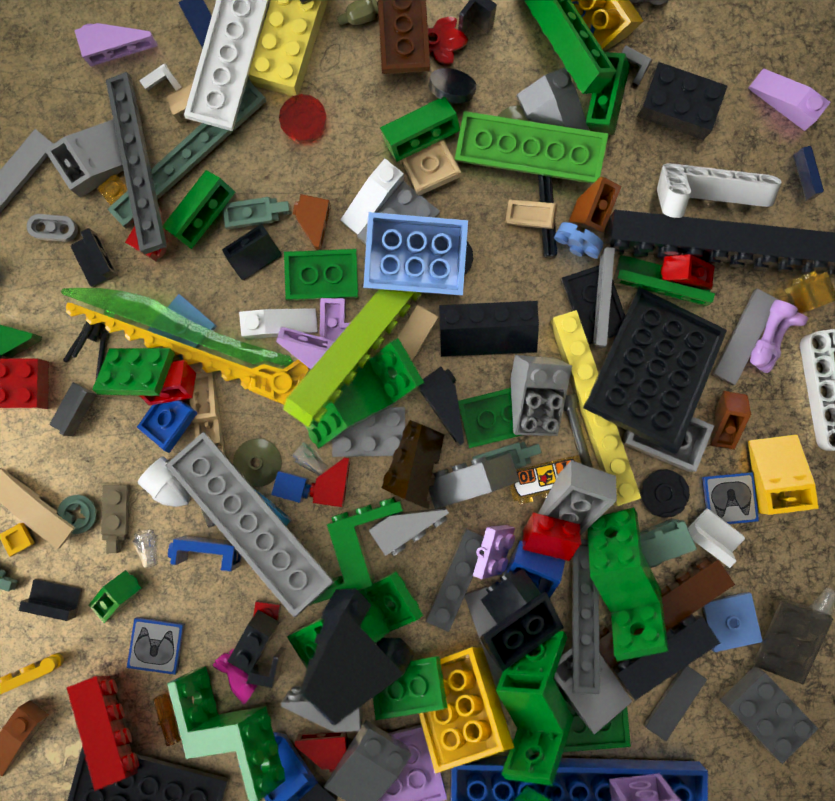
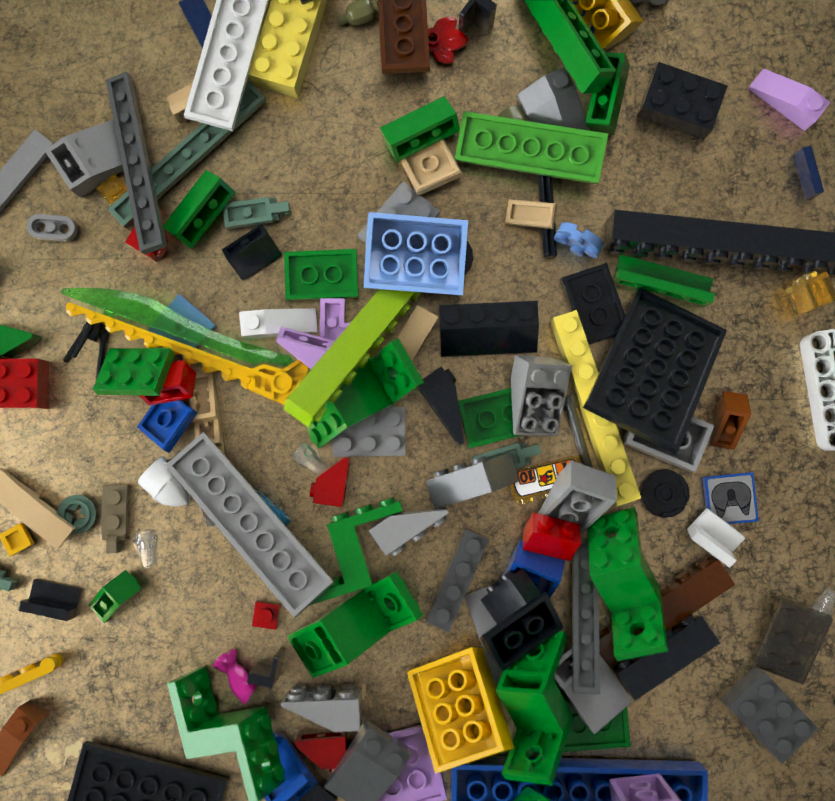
dark grey panel [49,382,97,436] -> none
red brick [66,676,139,790] -> none
black panel [71,228,118,287] -> none
lavender slope [74,23,158,67] -> none
tile [127,617,185,675] -> none
white tile [139,64,181,91] -> none
clear orange axle [153,694,181,746] -> none
blue panel [168,535,242,571] -> none
black brick [228,610,280,674] -> none
olive dish [233,439,282,487] -> none
blue brick [271,471,311,503] -> none
clear red tile [279,94,327,143] -> none
dark orange slope [293,194,331,250] -> none
black wedge [300,589,415,725] -> none
white slope [340,159,404,235] -> none
green plate [373,656,448,721] -> none
dark brown wedge [381,420,445,509] -> none
black tile [428,68,477,103] -> none
lavender plate [473,525,515,579] -> none
dark orange slope [569,177,622,233] -> none
light grey tile [593,247,615,349] -> none
light grey tile [621,45,652,85] -> none
sand green wedge [640,518,697,568] -> none
dark grey tile [644,666,707,741] -> none
white beam [657,163,781,218] -> none
red slope [661,254,715,290] -> none
medium blue plate [702,592,763,652] -> none
light grey tile [712,289,779,385] -> none
yellow slope [748,435,819,515] -> none
lavender piece [750,300,809,373] -> none

